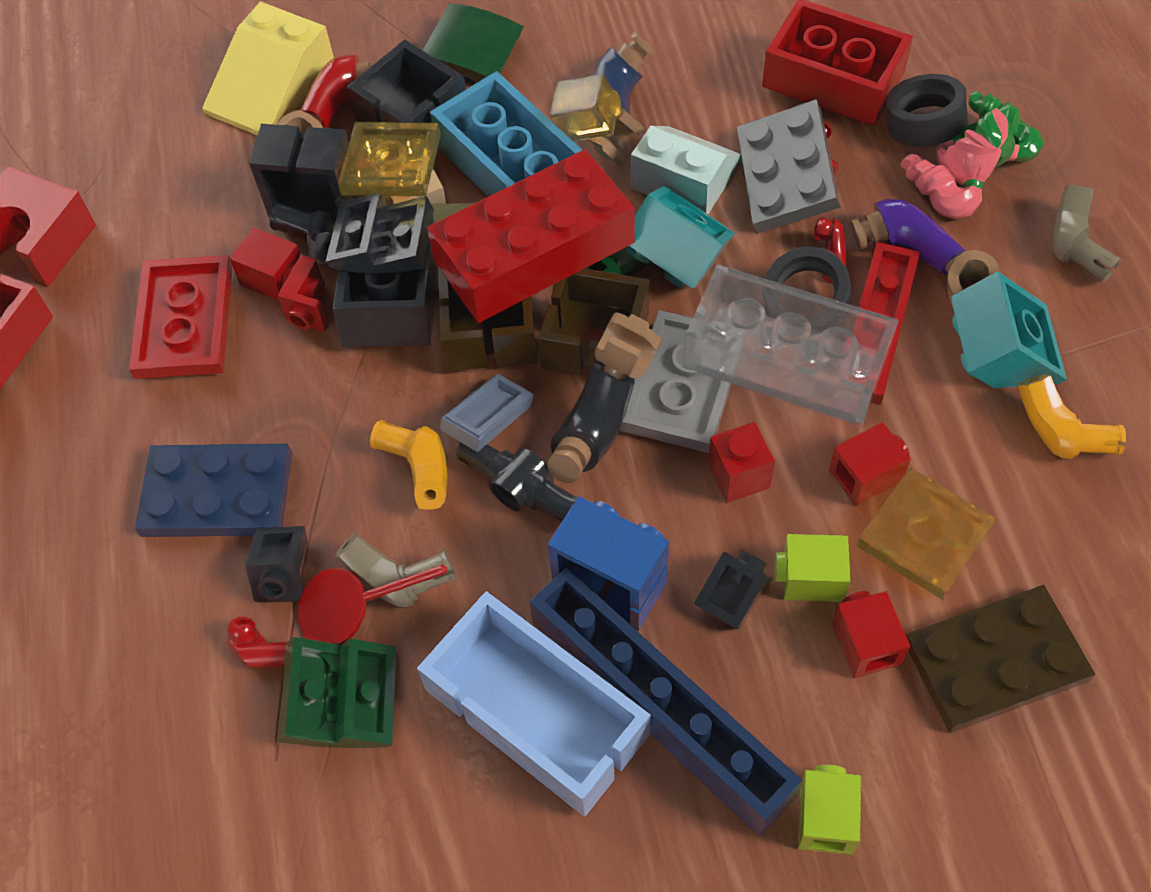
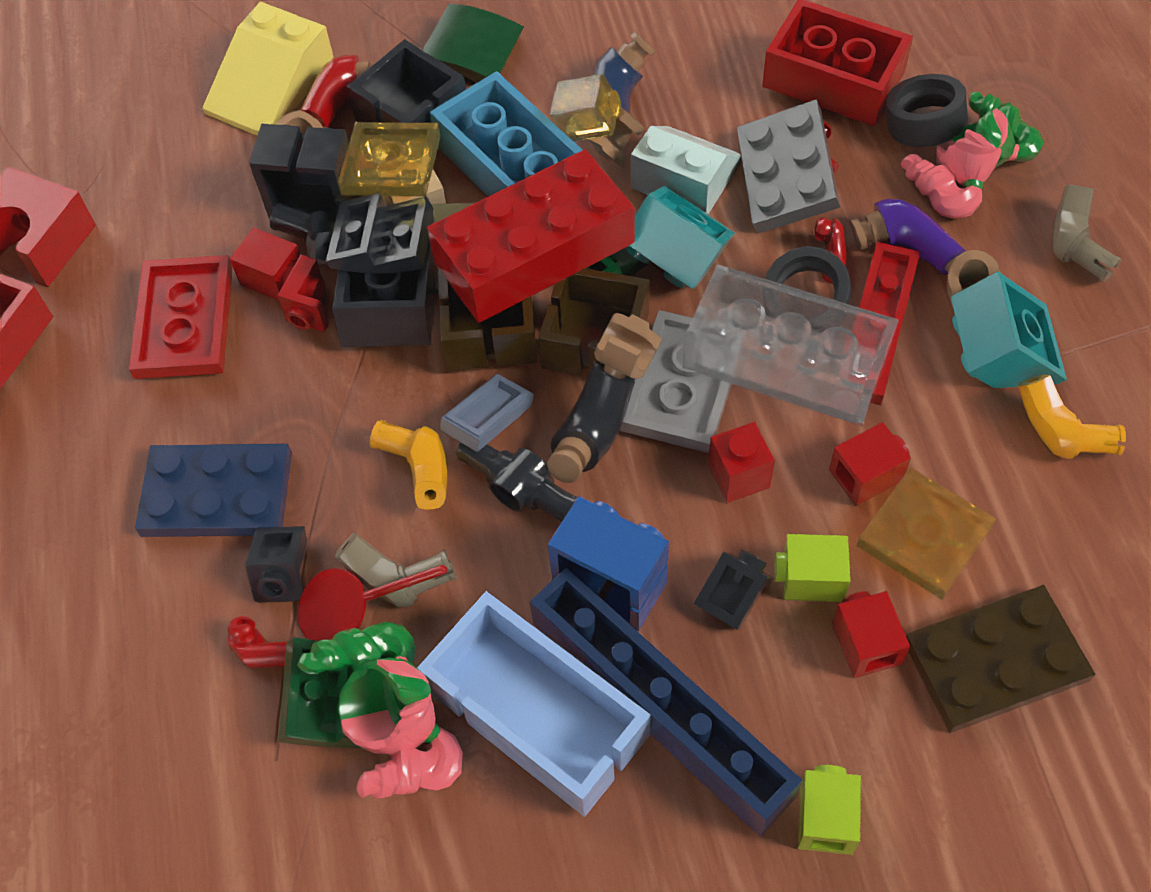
none -> hair [297,622,463,799]

